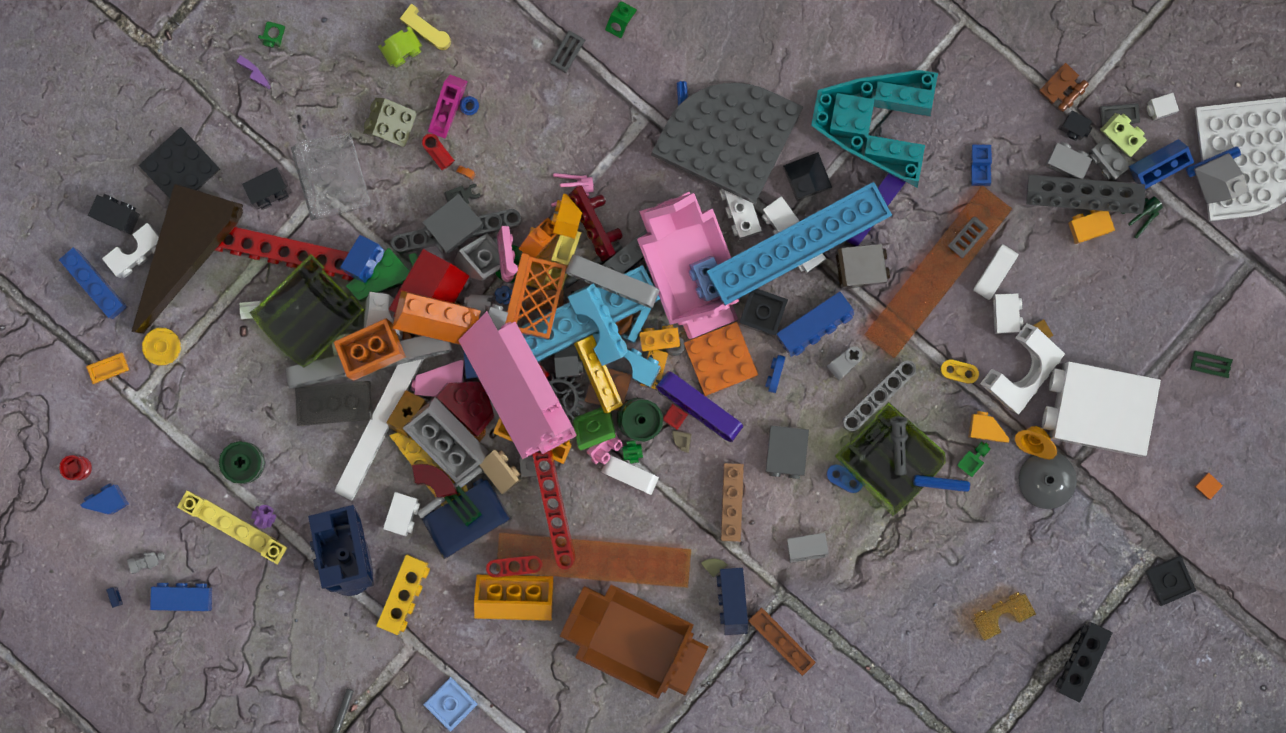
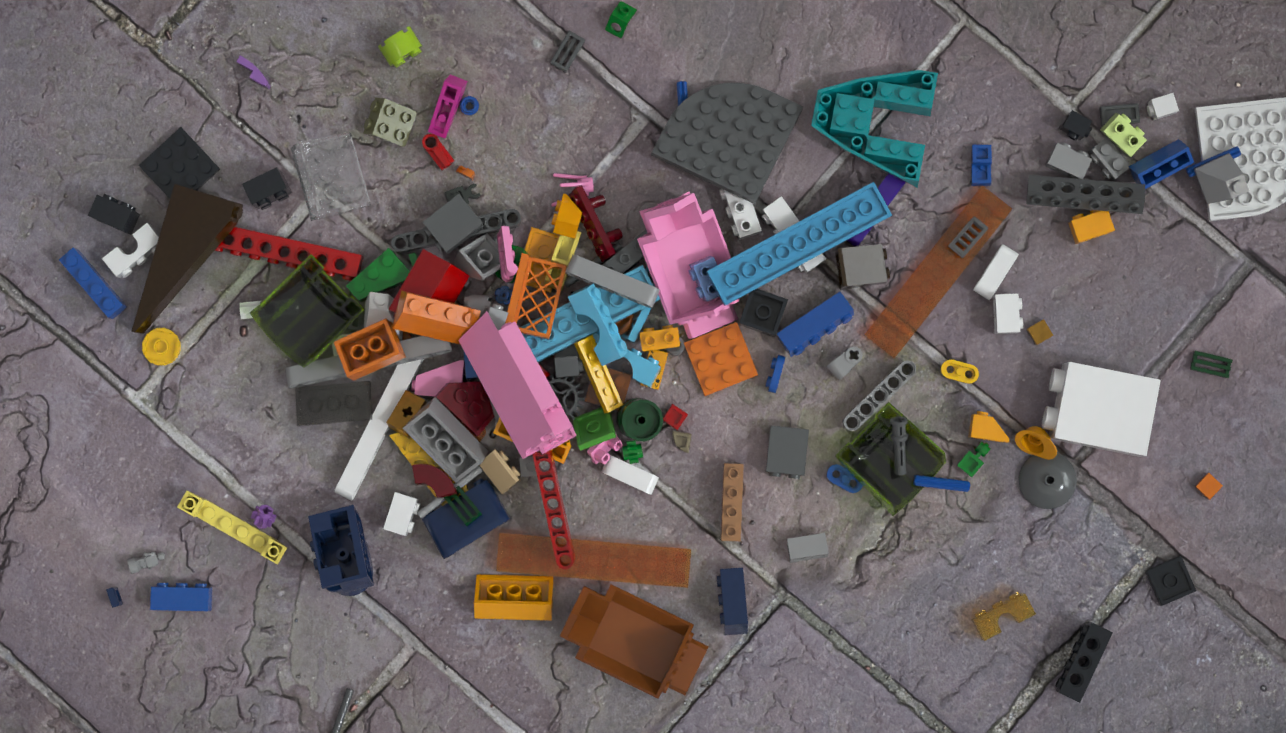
red wheel [59,455,92,481] -> none
blue slope [80,483,129,514] -> none
light orange tile [86,352,130,384] -> none
dark green wheel [219,441,265,484] -> none
green bracket [258,21,285,48] -> none
blue brick [340,235,385,283] -> none
yellow brick [376,554,430,635] -> none
light yellow leg [400,4,451,50] -> none
light blue tile [423,677,478,732] -> none
red beam [486,555,543,577] -> none
orange slope [519,217,558,258] -> none
nougat plate [525,290,564,309] -> none
dark purple beam [656,371,743,442] -> none
olive tile [701,558,727,578] -> none
dark orange plate [748,607,816,676] -> none
black slope [783,152,832,201] -> none
white arch [980,323,1065,415] -> none
dark orange plate [1039,63,1089,112] -> none
dark green plant [1121,196,1163,239] -> none

